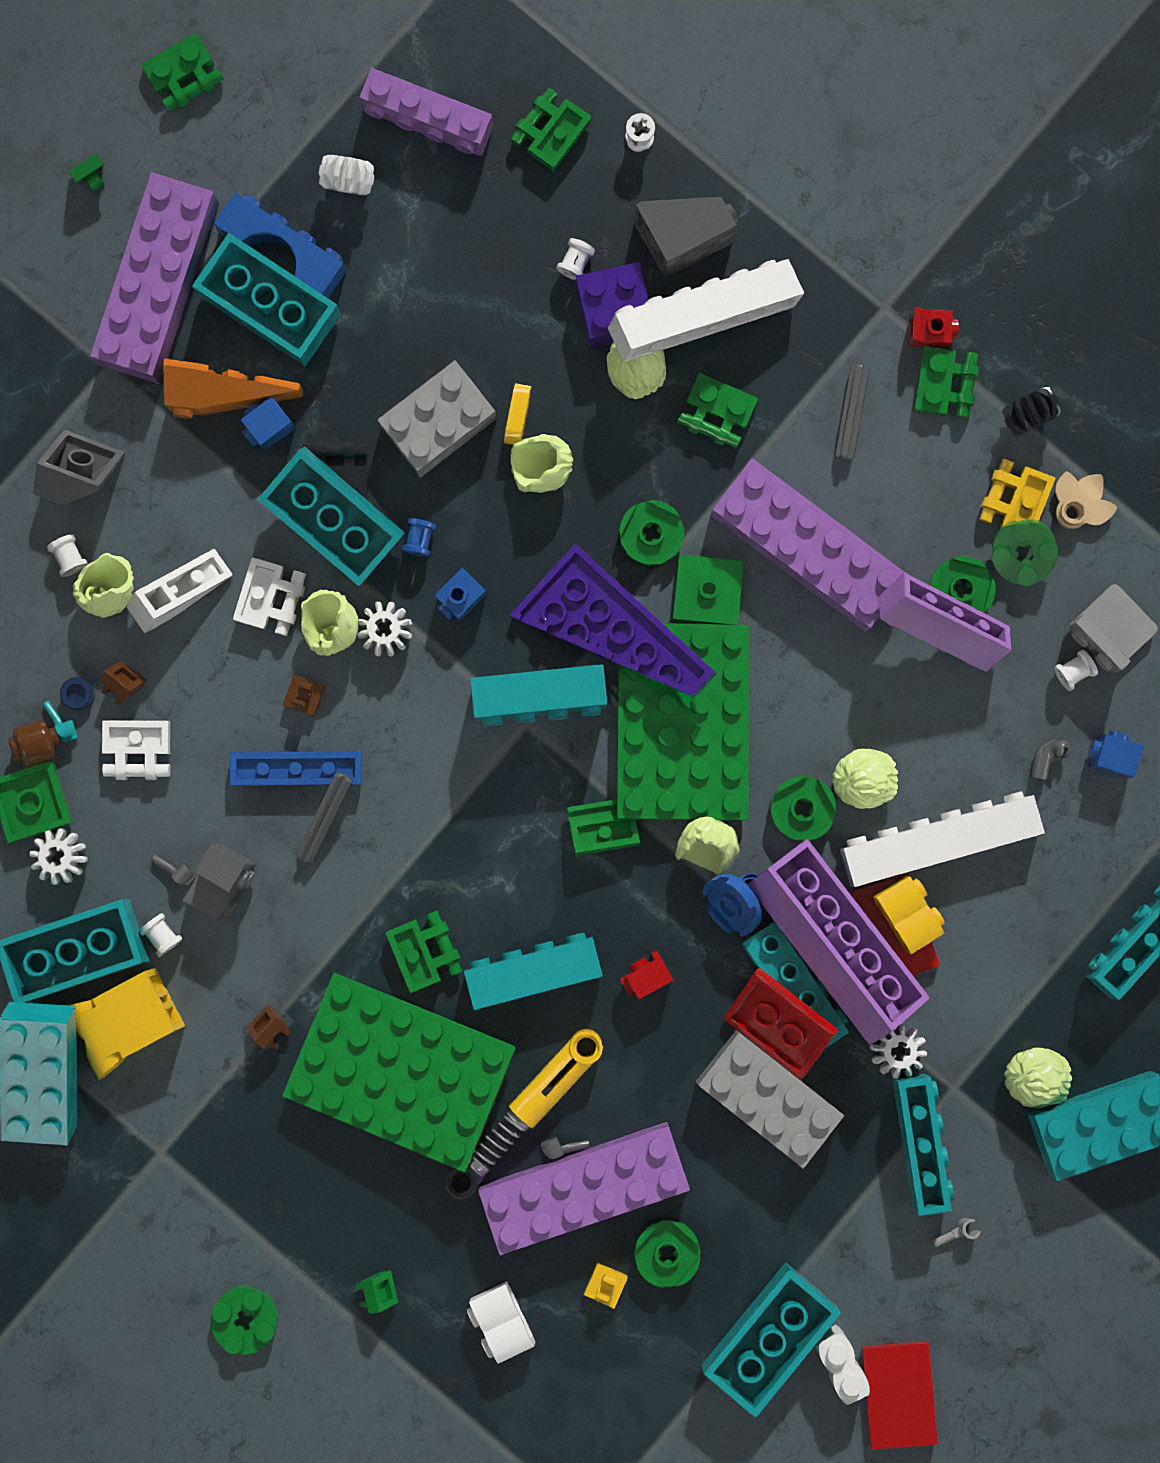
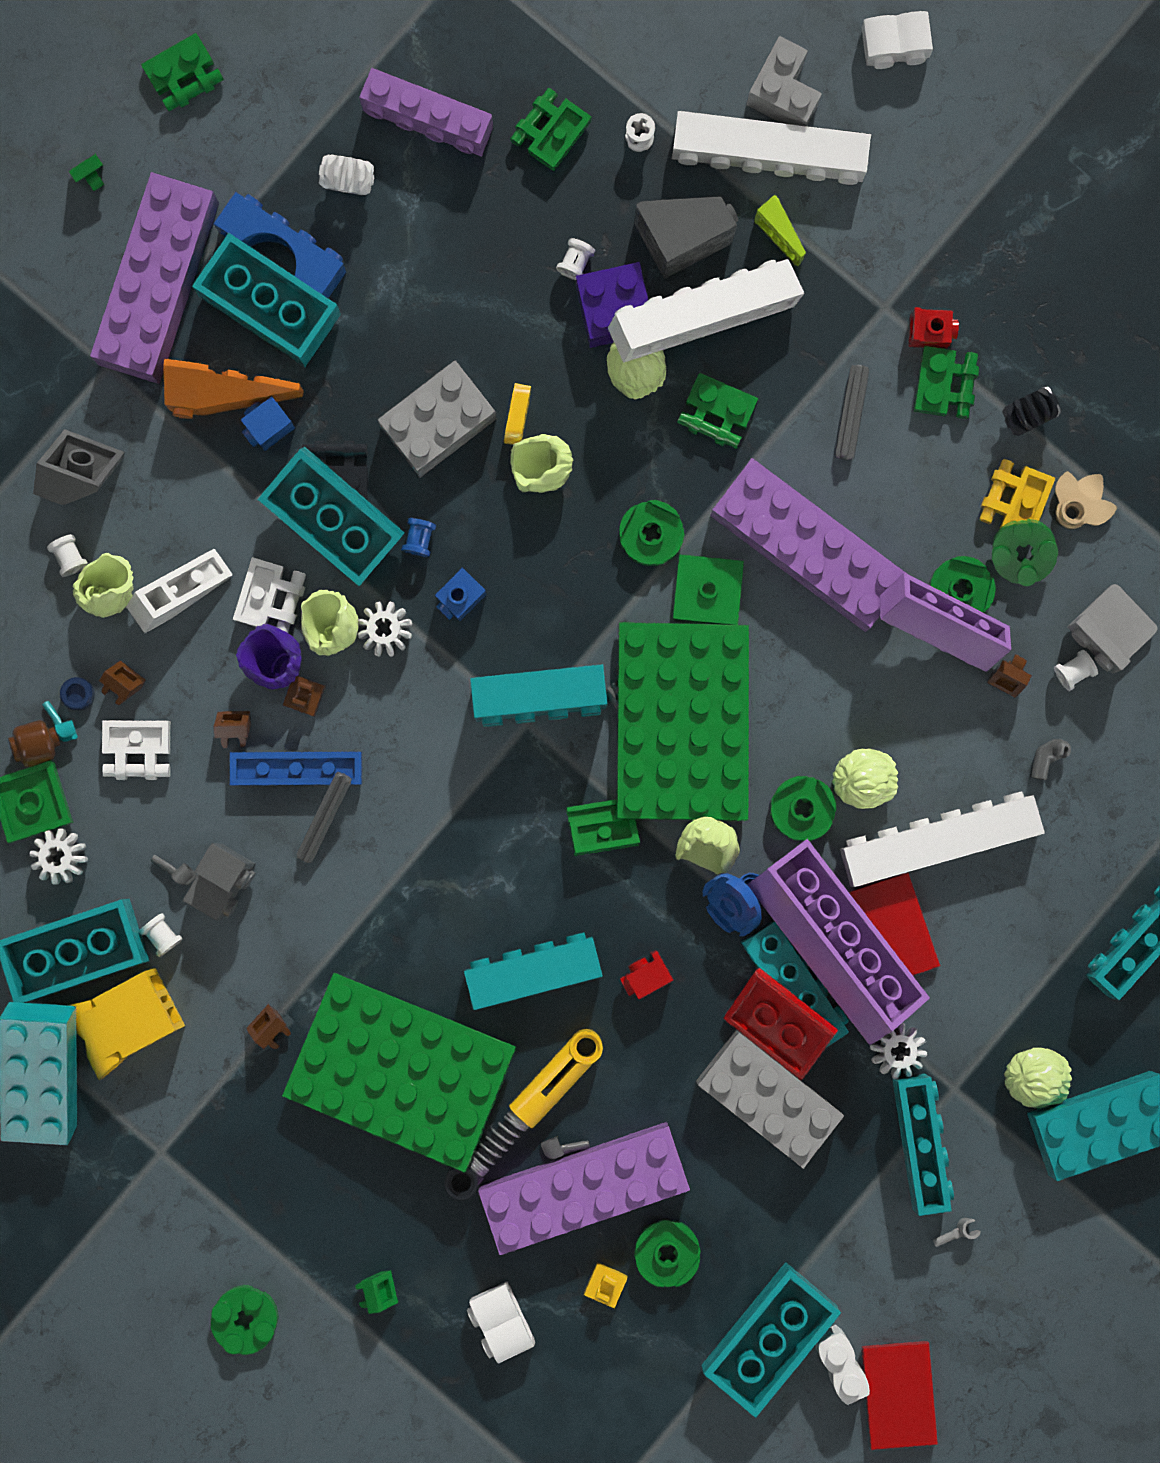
green plate [385,910,462,993] -> none
dark purple wing [509,544,717,698] -> none
yellow brick [873,876,945,954] -> none
blue brick [1088,731,1144,778] -> none
none -> reddish brown tile [213,711,251,748]
none -> dark purple hair [236,624,302,689]
none -> white brick [672,111,871,185]
none -> light grey brick [747,36,822,126]
none -> lime slope [754,195,806,266]
none -> white brick [862,11,933,69]
none -> reddish brown tile [987,654,1032,698]

